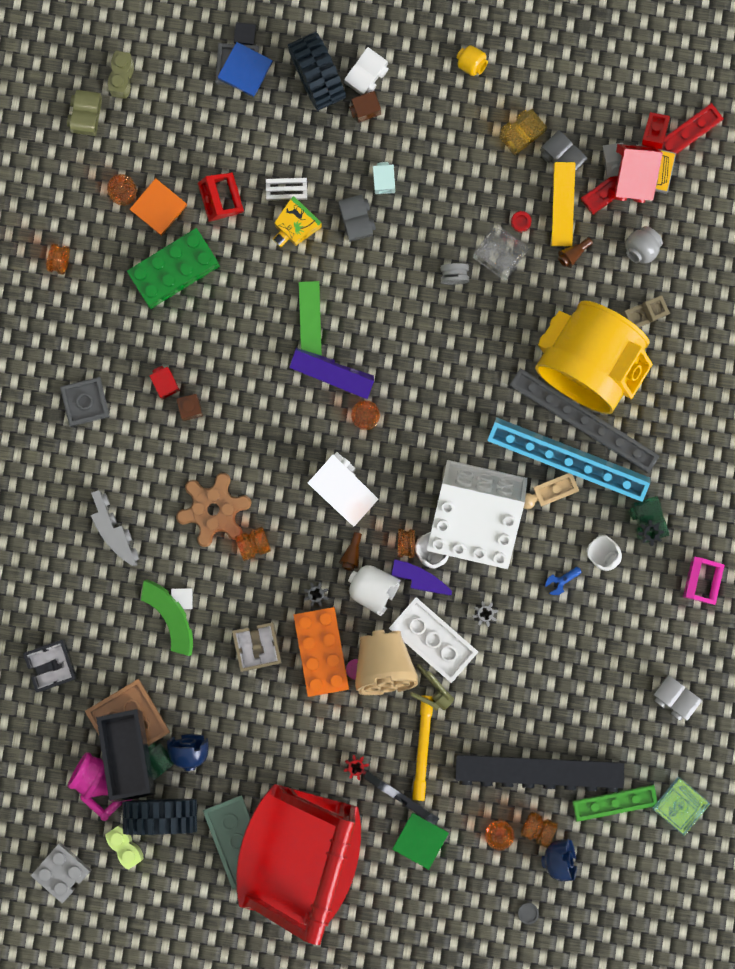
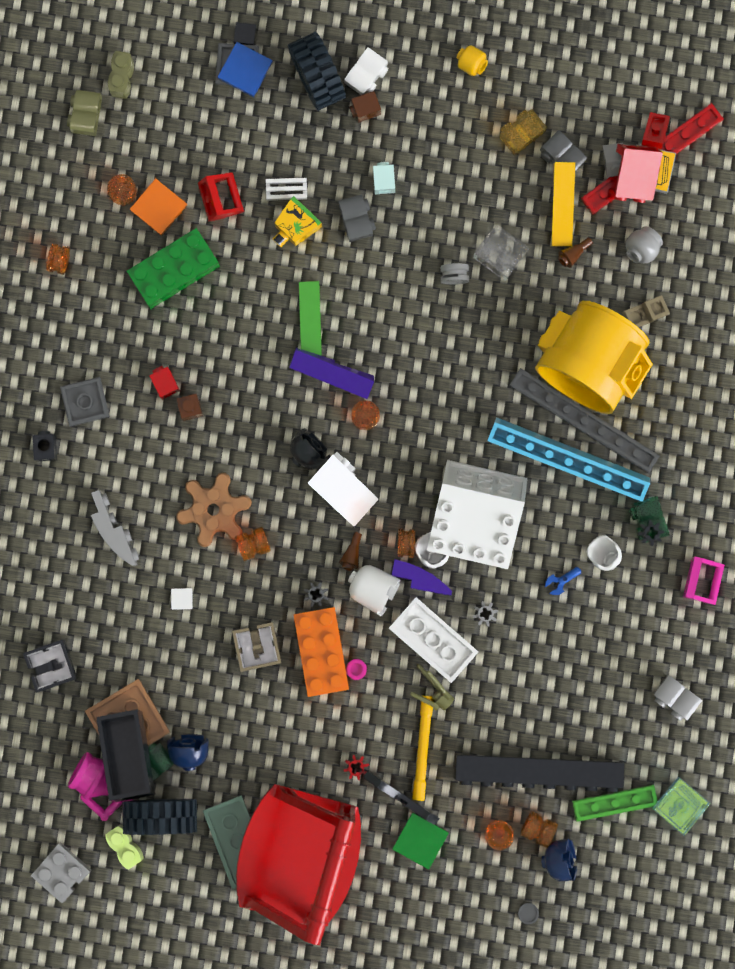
bright green tile [141,580,193,656] -> none
tan cone [355,630,418,695] -> none
red tile [511,211,532,233] -> none
tan plate [523,473,579,509] -> none
none -> black brick [32,431,57,462]
none -> black cylinder [290,428,331,470]

